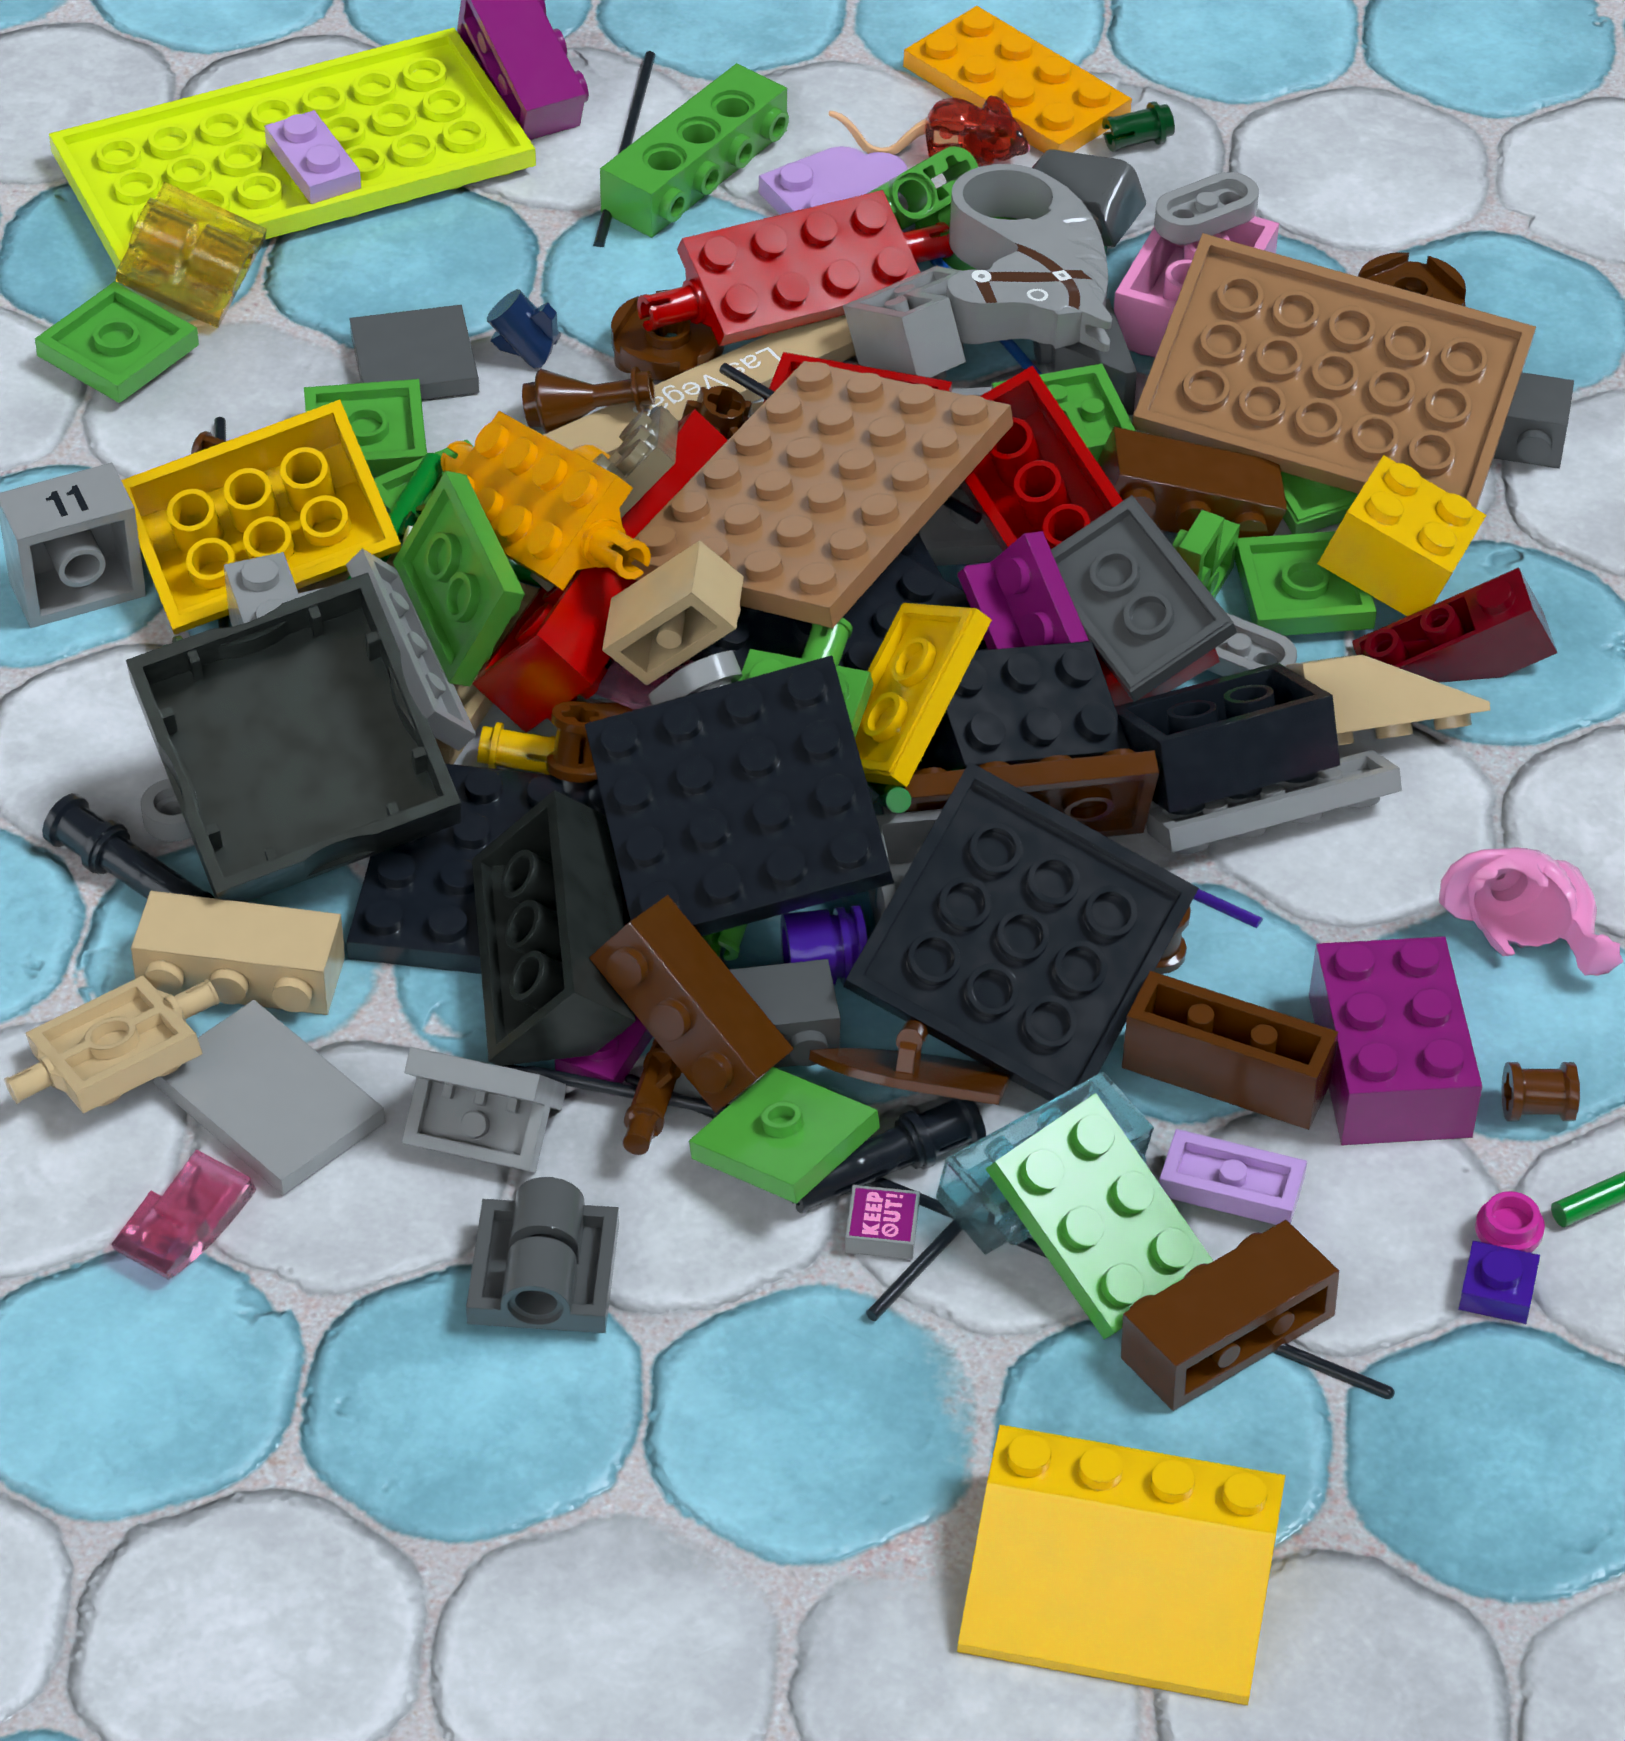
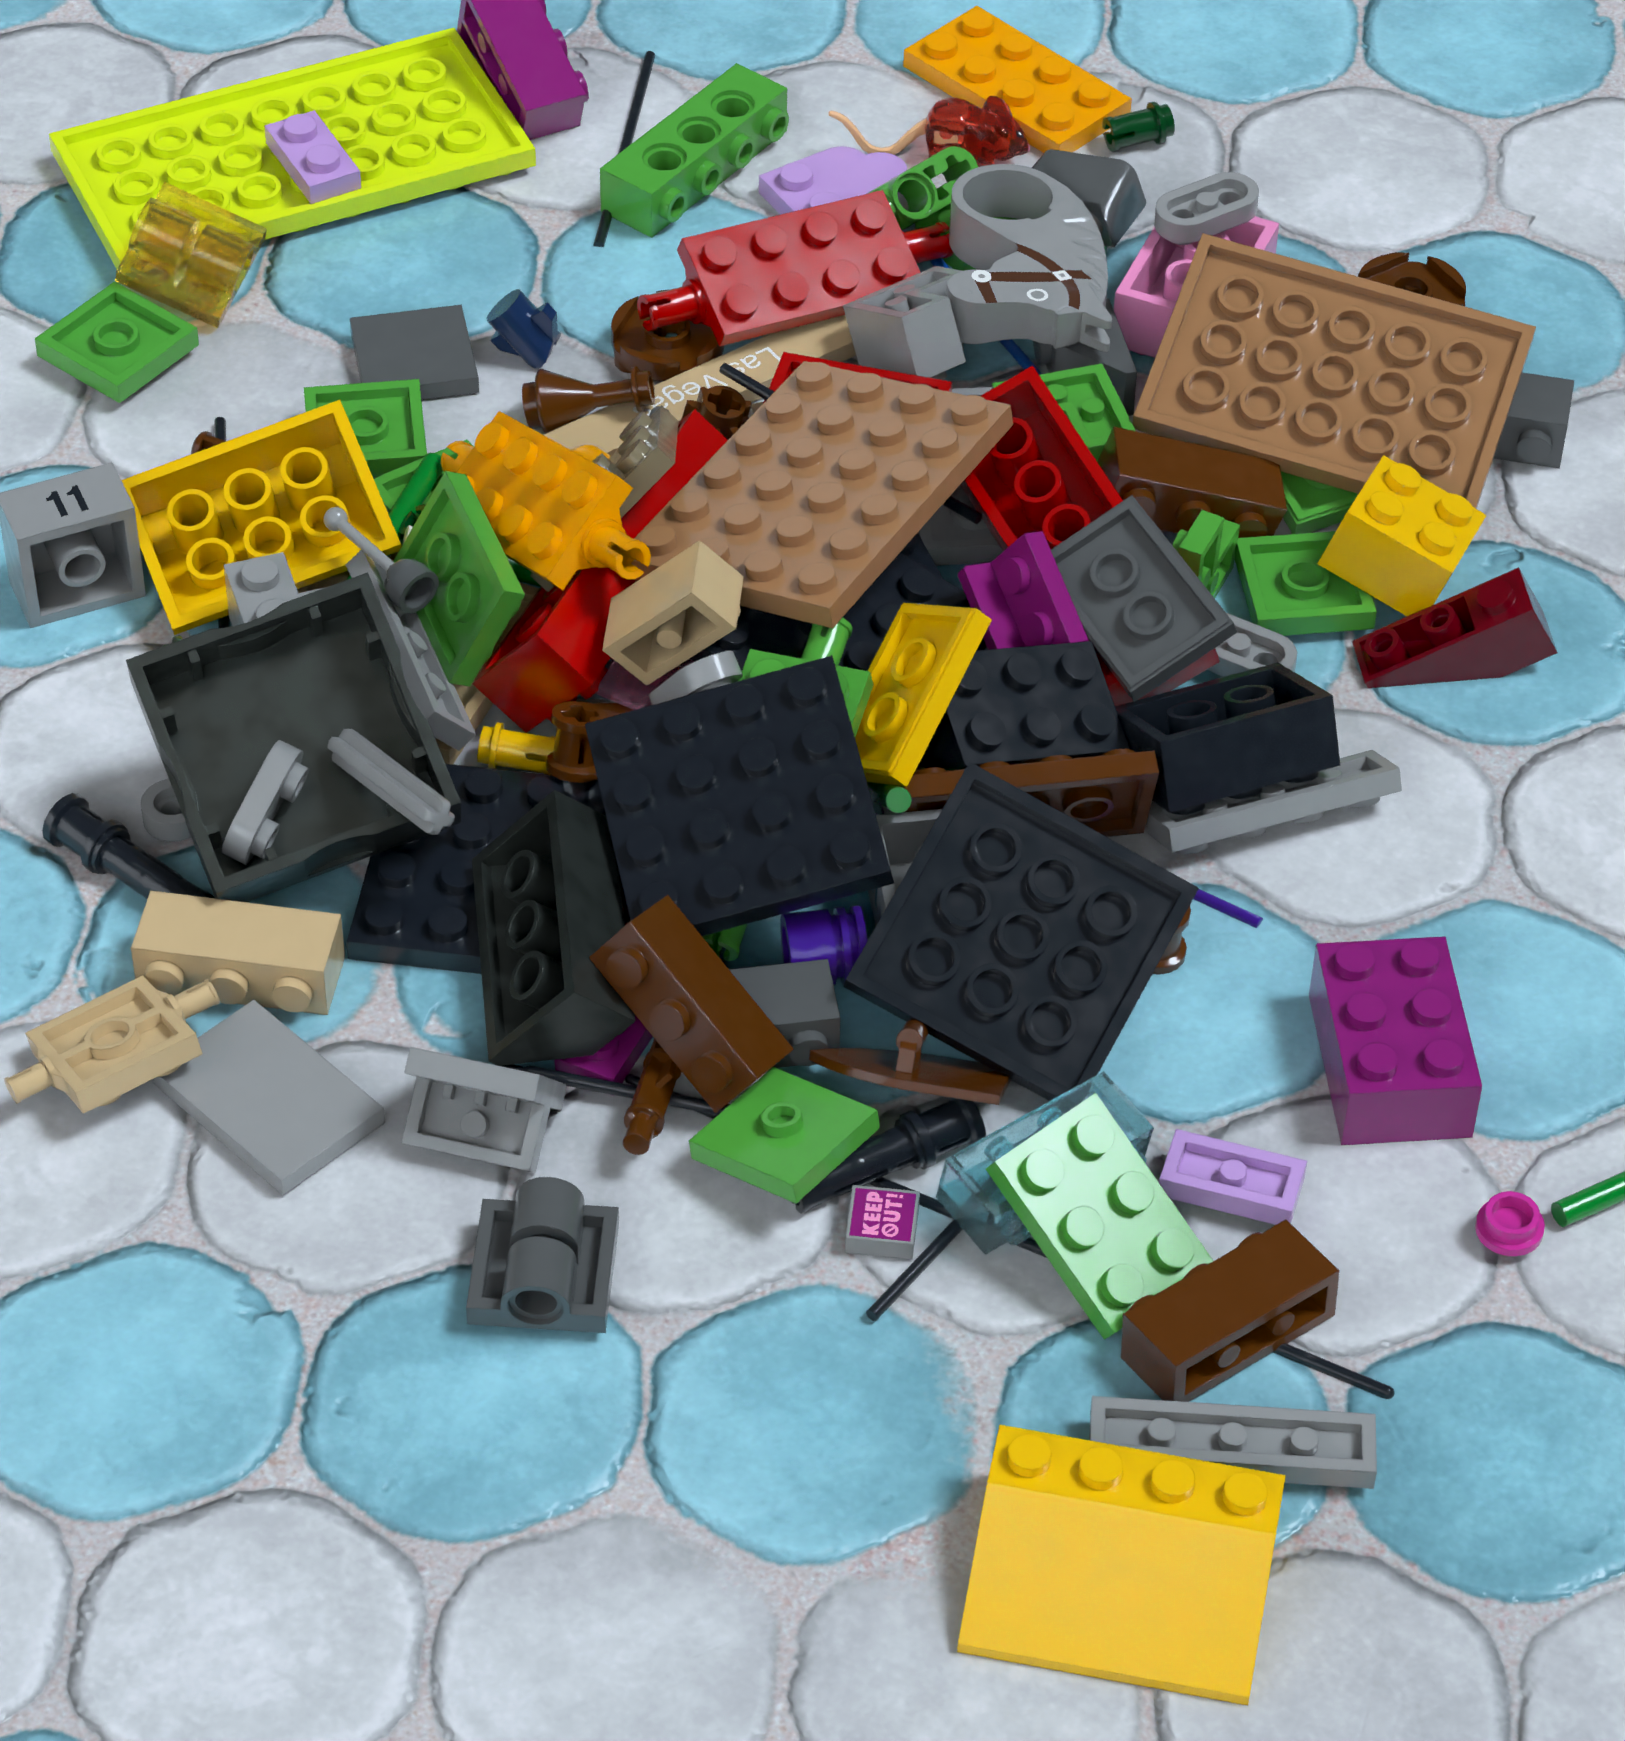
clear pink slope [111,1149,256,1280] -> none
reddish brown brick [1122,971,1338,1130] -> none
tan slope [1286,655,1490,746] -> none
bright pink piece [1439,847,1624,976] -> none
dark purple plate [1458,1241,1540,1324] -> none
reddish brown bush [1501,1062,1580,1121] -> none
none -> light grey plate [222,740,309,865]
none -> dark grey hinge [324,507,439,613]
none -> light grey axle [328,729,455,835]
none -> light grey plate [1089,1396,1377,1489]

